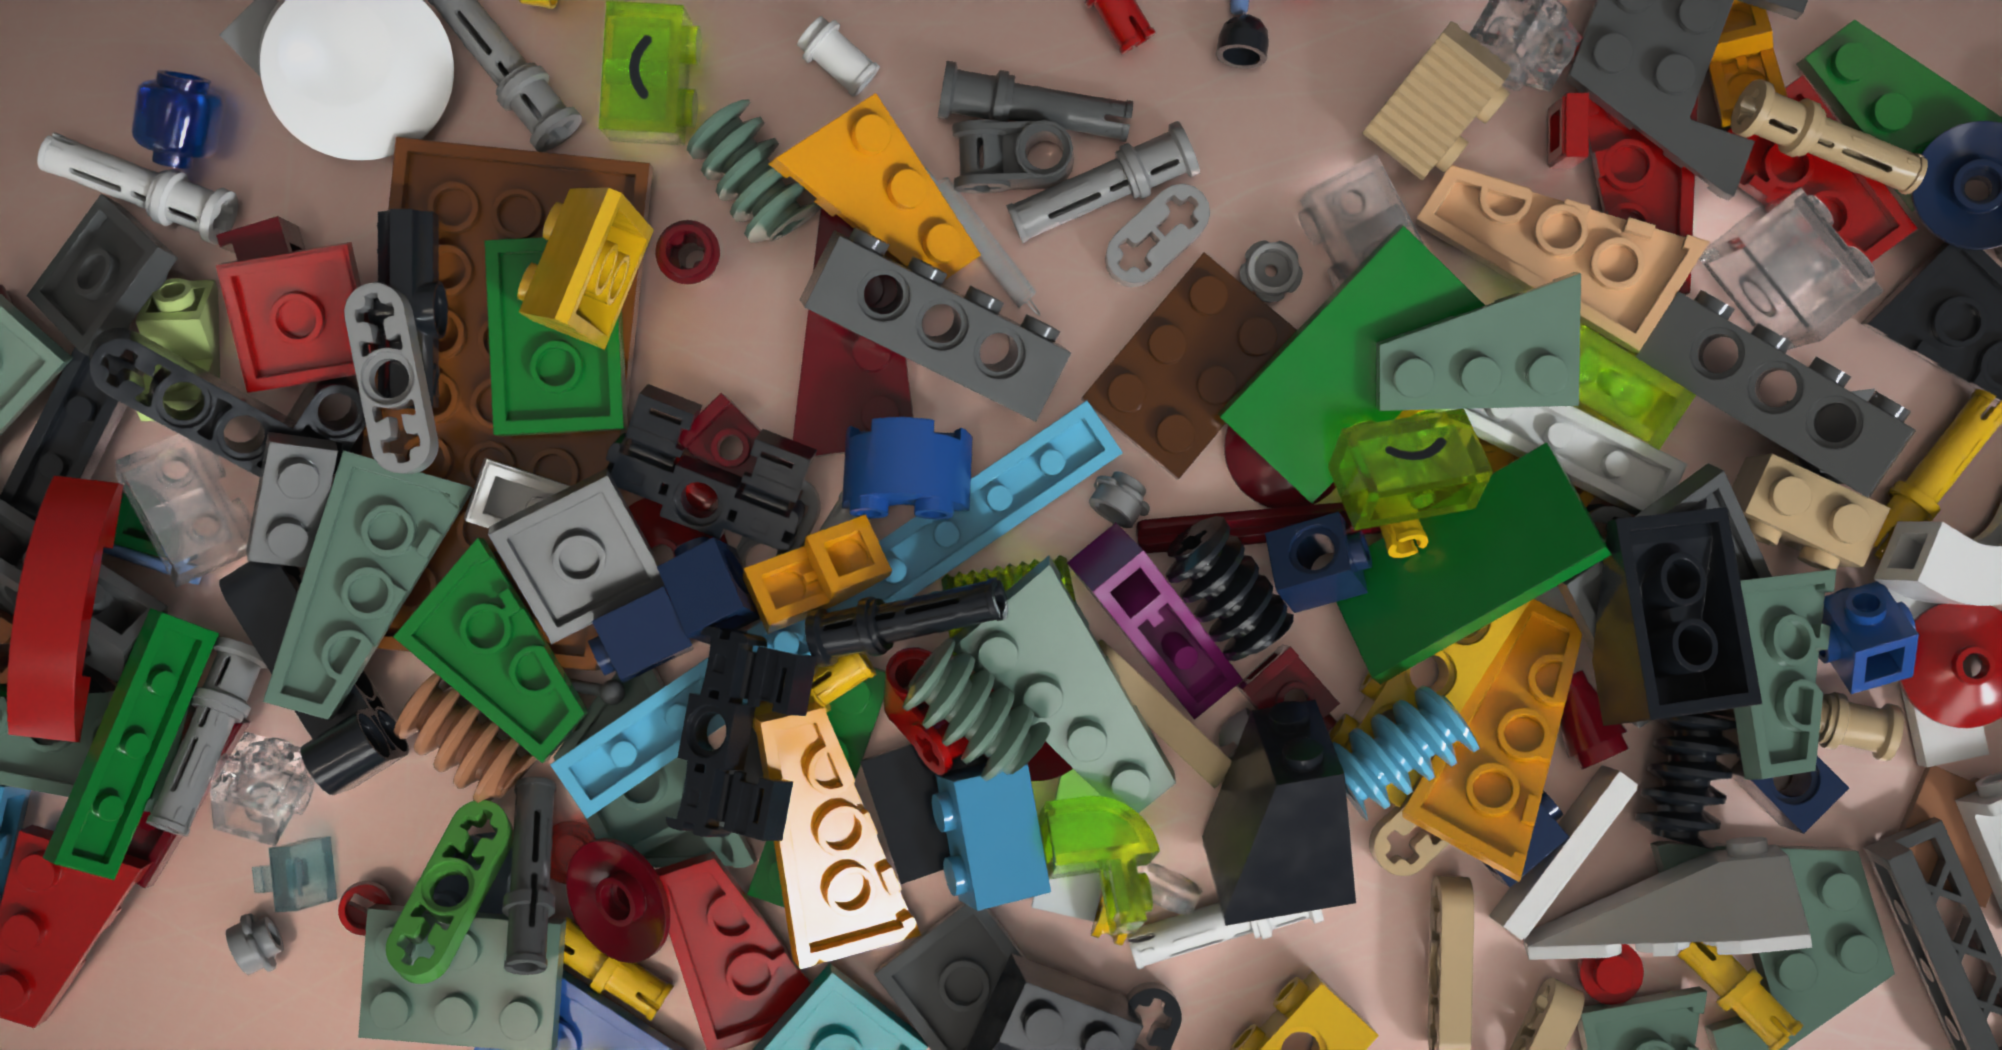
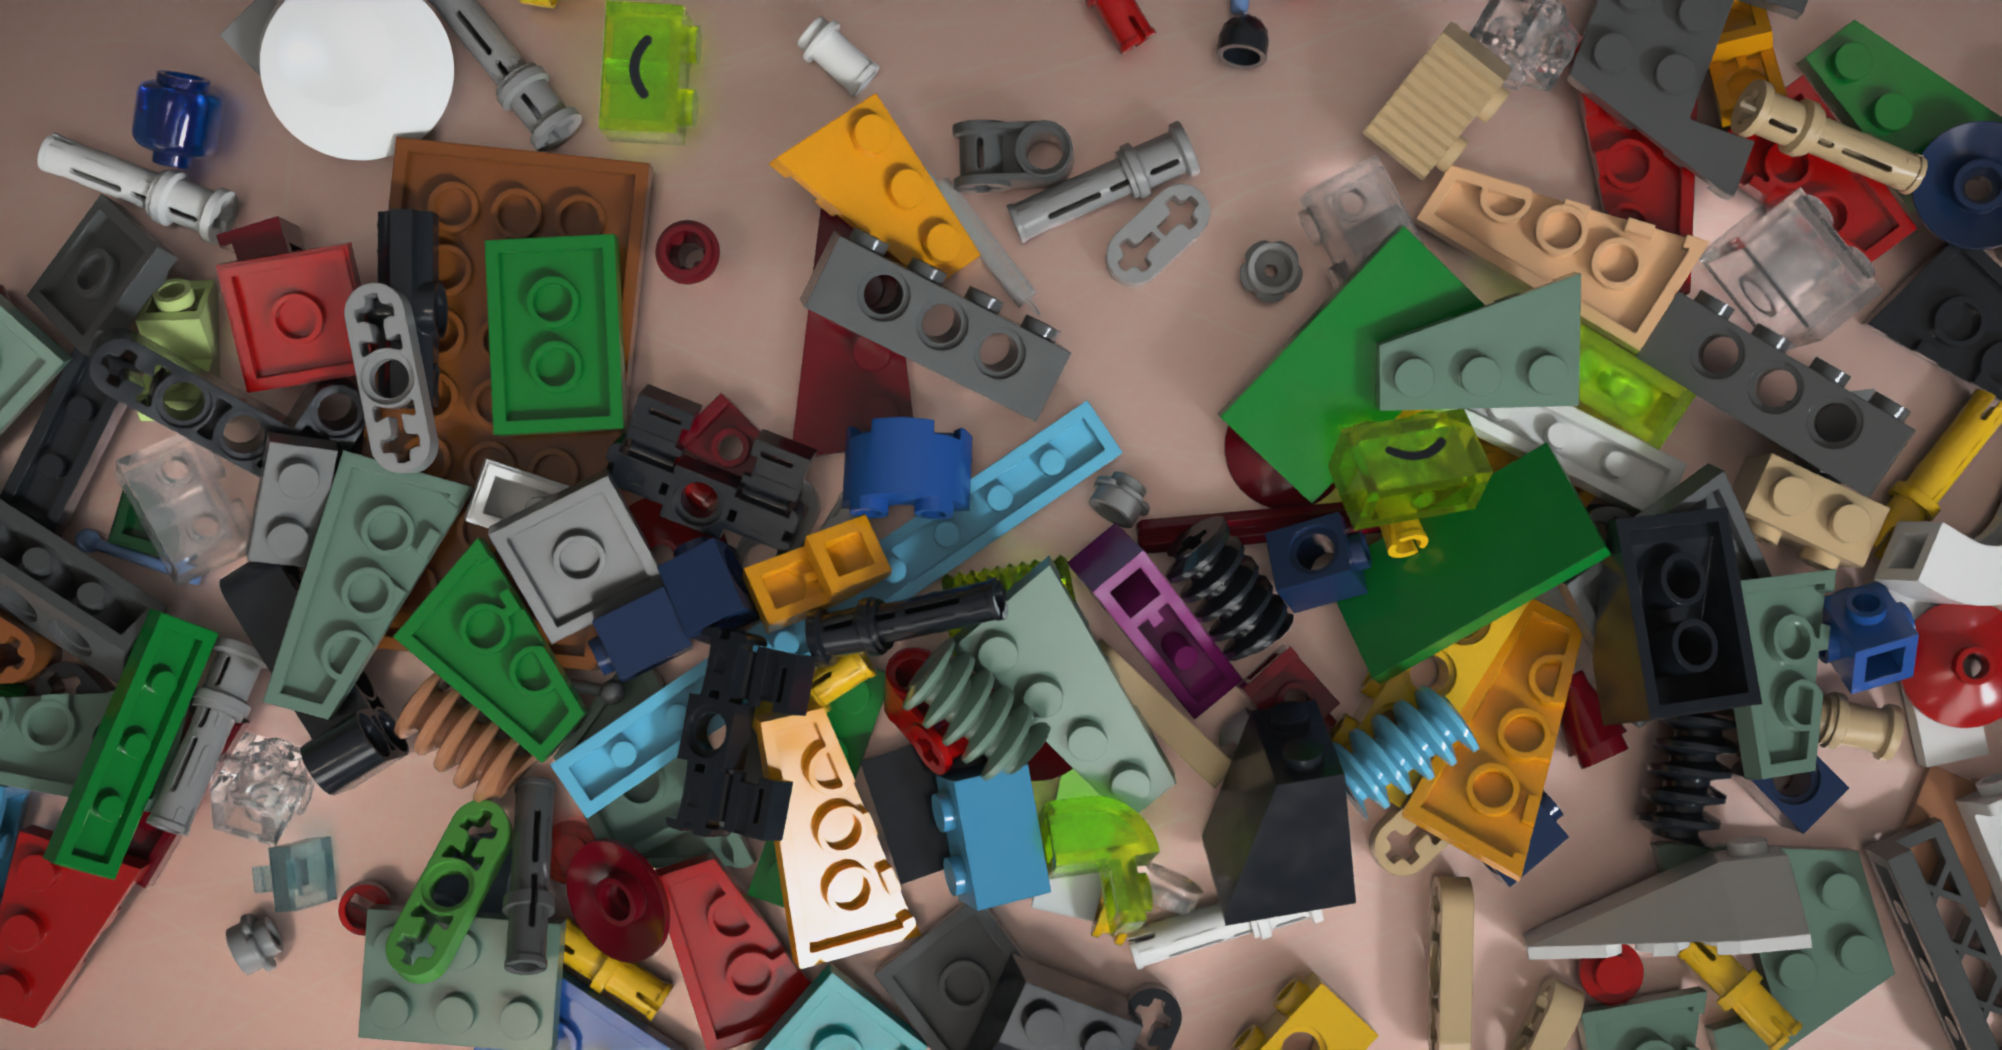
red slope [7,476,124,743] -> none
yellow slope [517,188,654,350] -> none
sand green piece [687,99,821,243] -> none
dark grey pin [937,61,1133,142] -> none
reddish brown plate [1081,252,1297,480] -> none
white tile [1489,765,1638,940] -> none
red tile [1547,93,1589,169] -> none

